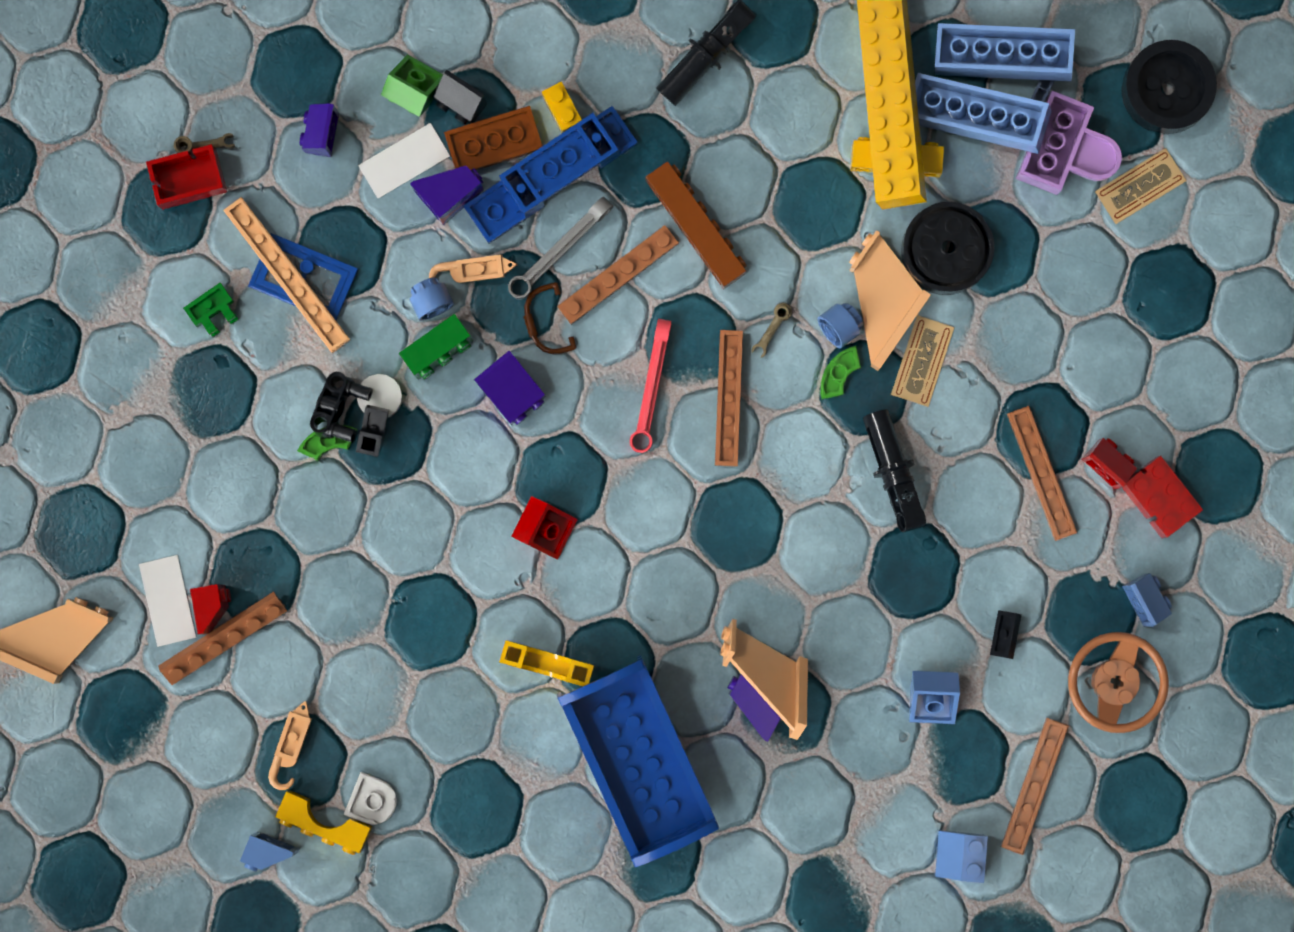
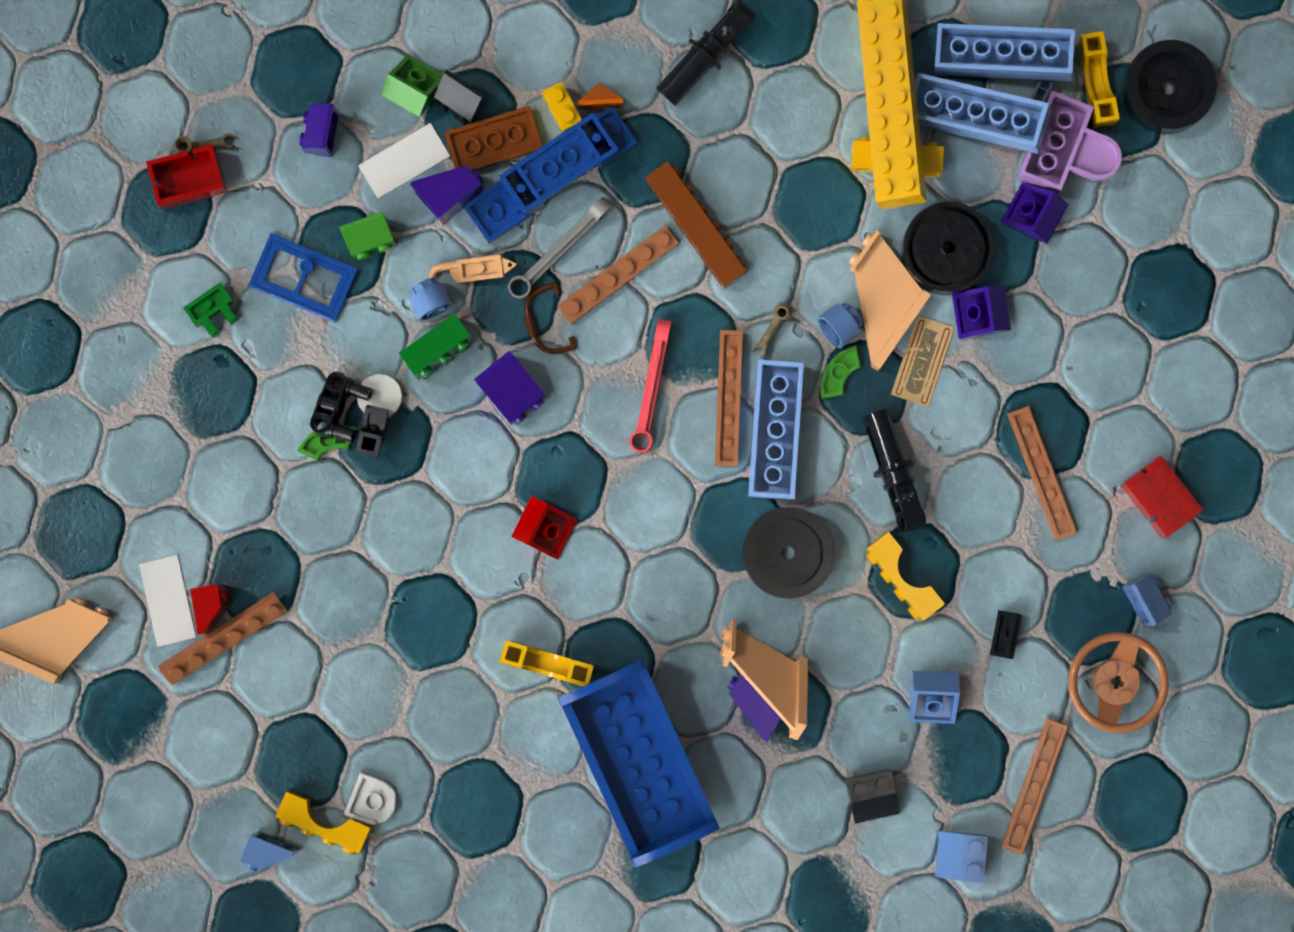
light nougat tile [223,197,350,354] -> none
light nougat plate [268,701,312,790] -> none
red slope [1081,438,1137,490] -> none
sticker [1095,148,1187,224] -> none
none -> bright green slope [339,212,396,260]
none -> orange slope [578,82,623,110]
none -> black brick [742,507,835,599]
none -> light blue brick [748,359,804,501]
none -> black slope [844,769,899,824]
none -> yellow arch [866,532,945,621]
none -> dark purple slope [952,286,1011,339]
none -> dark purple slope [1001,183,1069,244]
none -> yellow arch [1077,31,1120,128]

